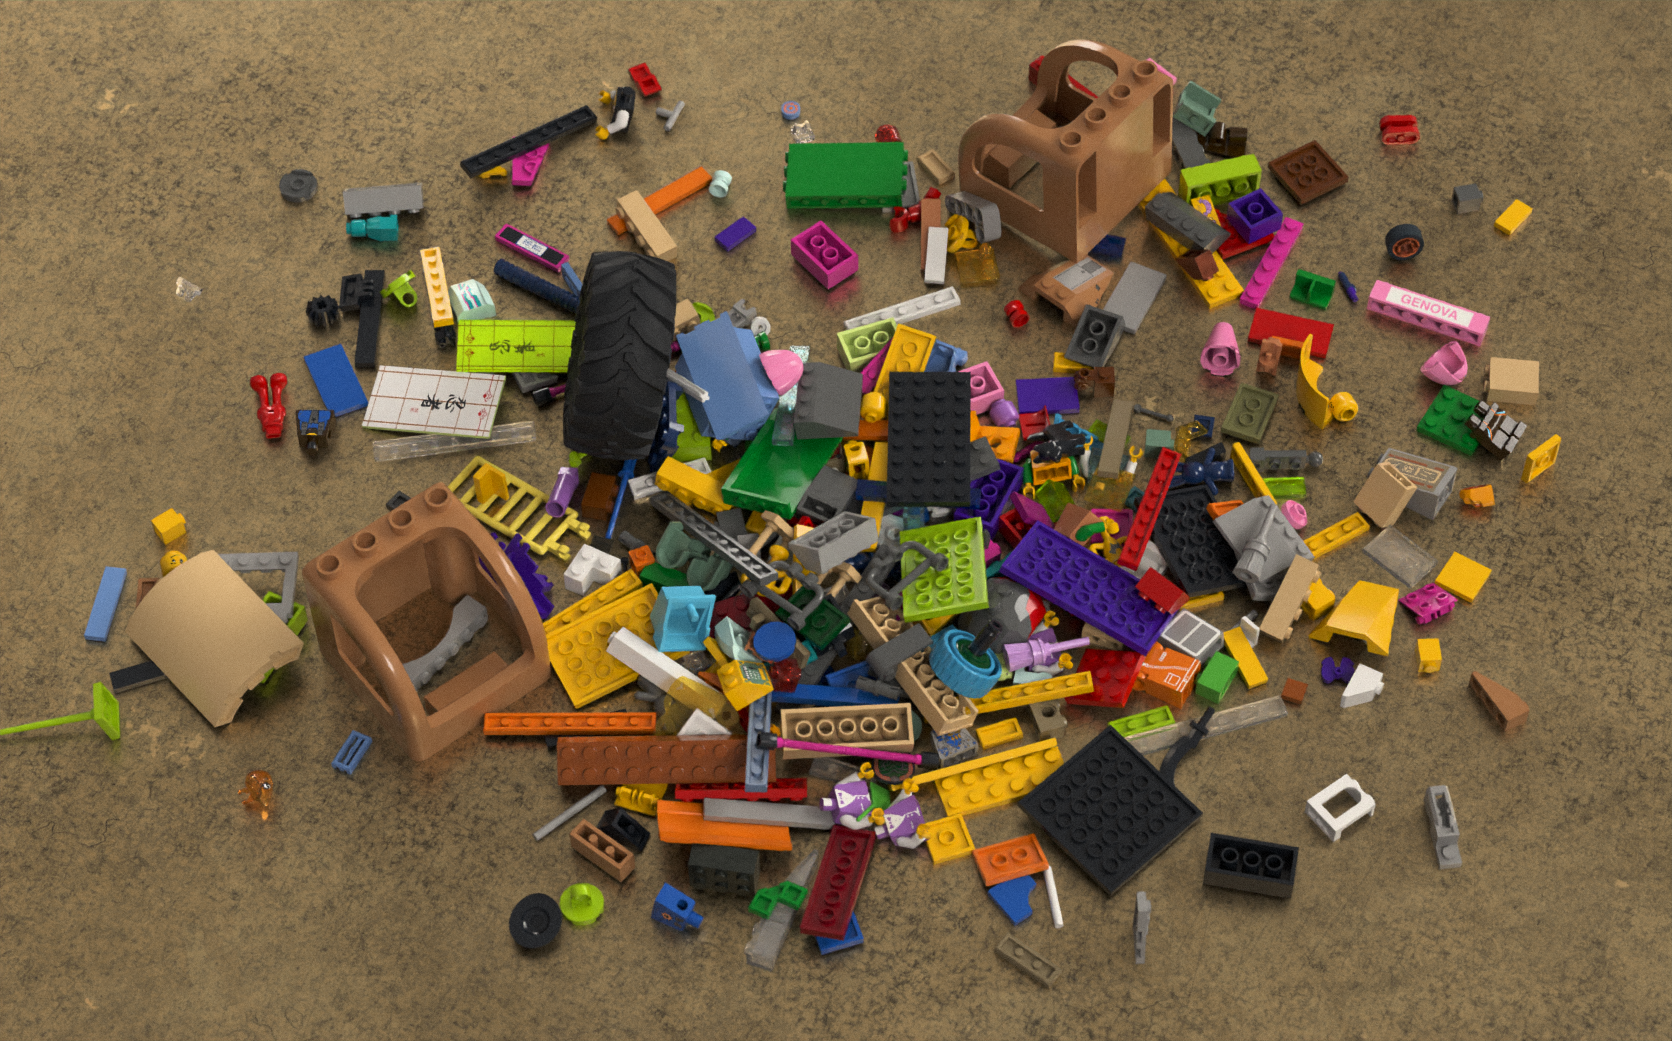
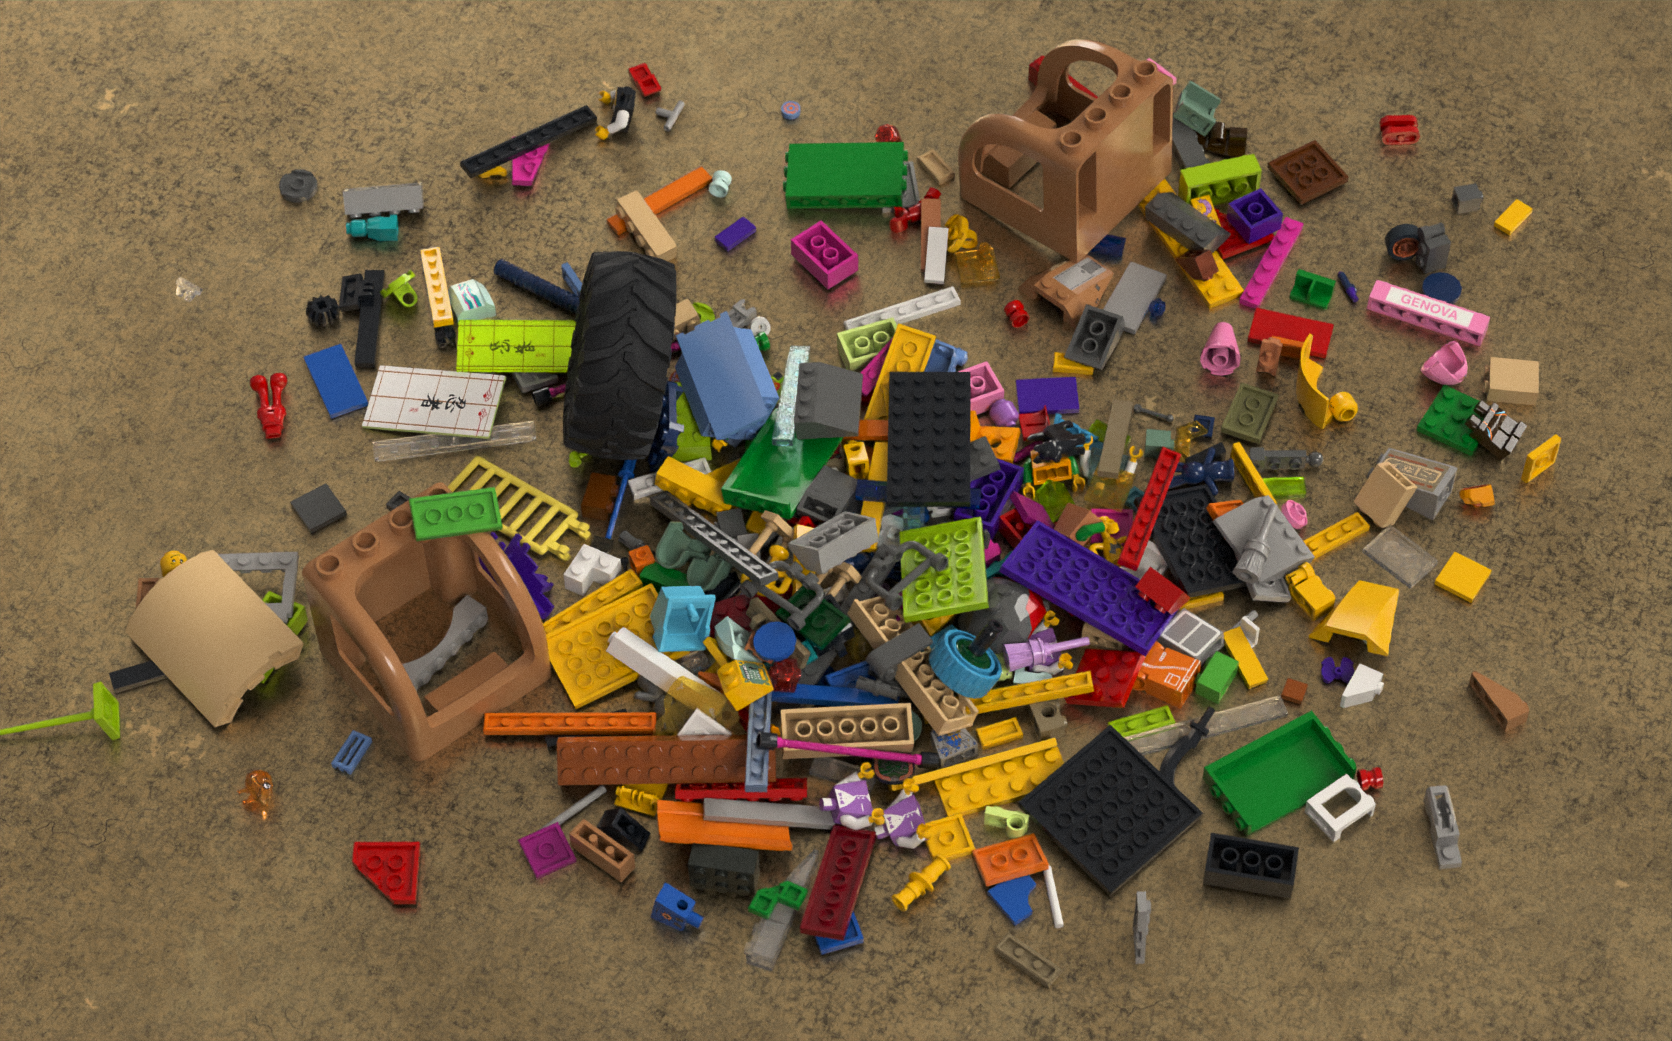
medium blue tile [84,566,127,642] -> none
yellow brick [151,508,186,545] -> none
torso [296,410,337,455] -> none
yellow panel [473,463,509,504] -> none
tile [495,223,570,273] -> none
black hat [509,893,562,948] -> none
medium lavender piece [545,467,579,518] -> none
lime tile [560,883,604,926] -> none
white axle [666,368,710,403] -> none
bright pink hair [759,350,804,396] -> none
clear tile [790,120,815,143] -> none
bright green piece [856,782,891,822] -> none
yellow head [860,392,887,423] -> none
light grey beam [945,191,1001,243] -> none
reddish brown brick [1074,367,1115,398] -> none
tan brick [1259,554,1321,643] -> none
dark pink hinge [1398,582,1457,625] -> none
yellow brick [1415,638,1442,673] -> none
none -> dark grey tile [290,483,347,534]
none -> red plate [352,842,421,904]
none -> bright green tile [409,487,503,541]
none -> magenta tile [518,822,577,880]
none -> yellow piece [892,854,951,912]
none -> yellowish green plate [984,806,1029,840]
none -> clear blue plate [1149,298,1166,318]
none -> green panel [1203,710,1357,837]
none -> red wheel [1357,767,1383,791]
none -> dark grey hinge [1415,222,1451,274]
none -> dark blue tile [1422,272,1462,305]

